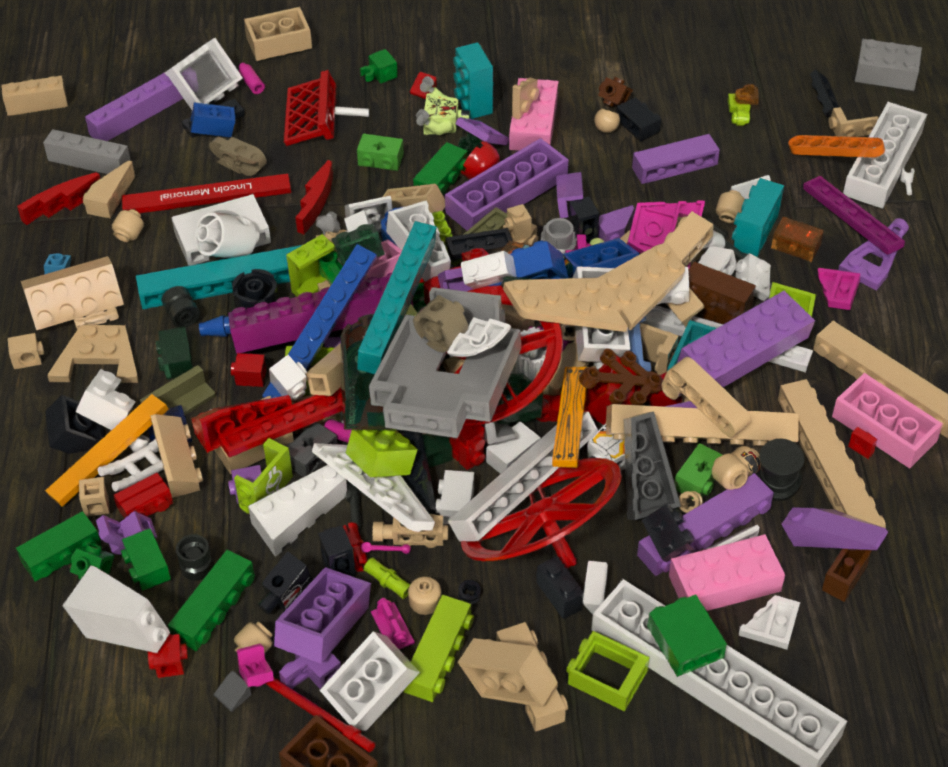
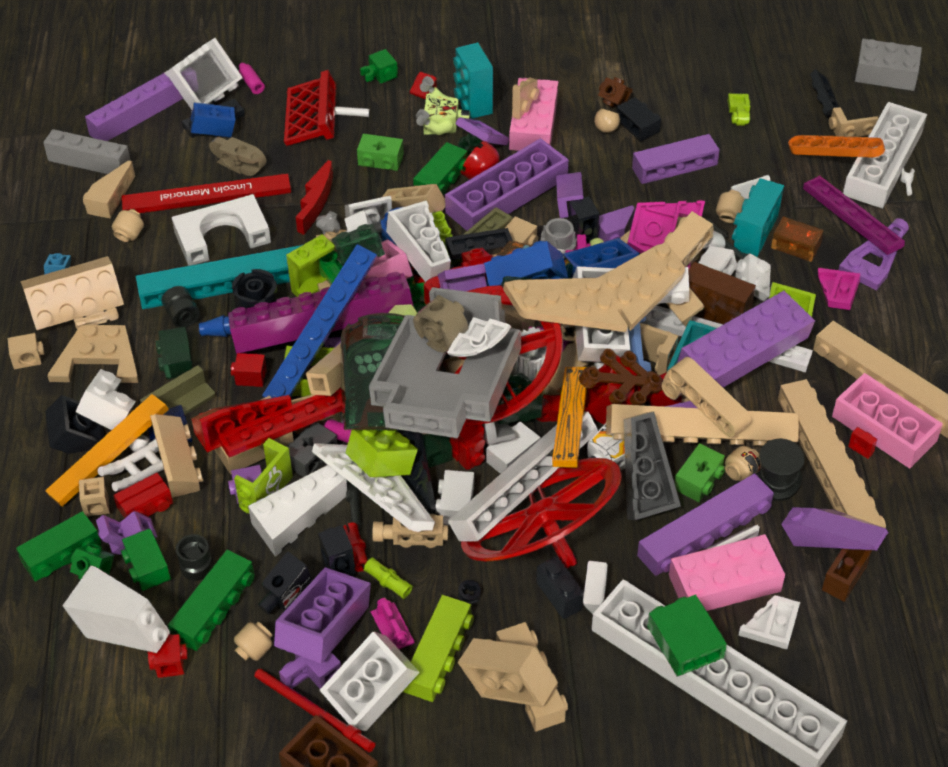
tan brick [2,76,68,116] -> none
red slope [17,172,100,225] -> none
white cylinder [194,212,260,258] -> none
dark grey slope [214,671,251,712] -> none
dark pink bracket [237,644,274,687] -> none
tan brick [244,7,312,61] -> none
white brick [269,355,307,401] -> none
teal brick [357,221,437,374] -> none
dark pink hinge [361,542,411,554] -> none
tan head [408,577,442,615] -> none
white brick [461,251,517,289] -> none
tan brick [503,204,532,242] -> none
lime window [566,631,650,711] -> none
black bracket [642,504,696,562] -> none
tan bush [679,491,703,513] -> none
tan head [711,453,748,490] -> none
clear orange tile [734,84,759,105] -> none

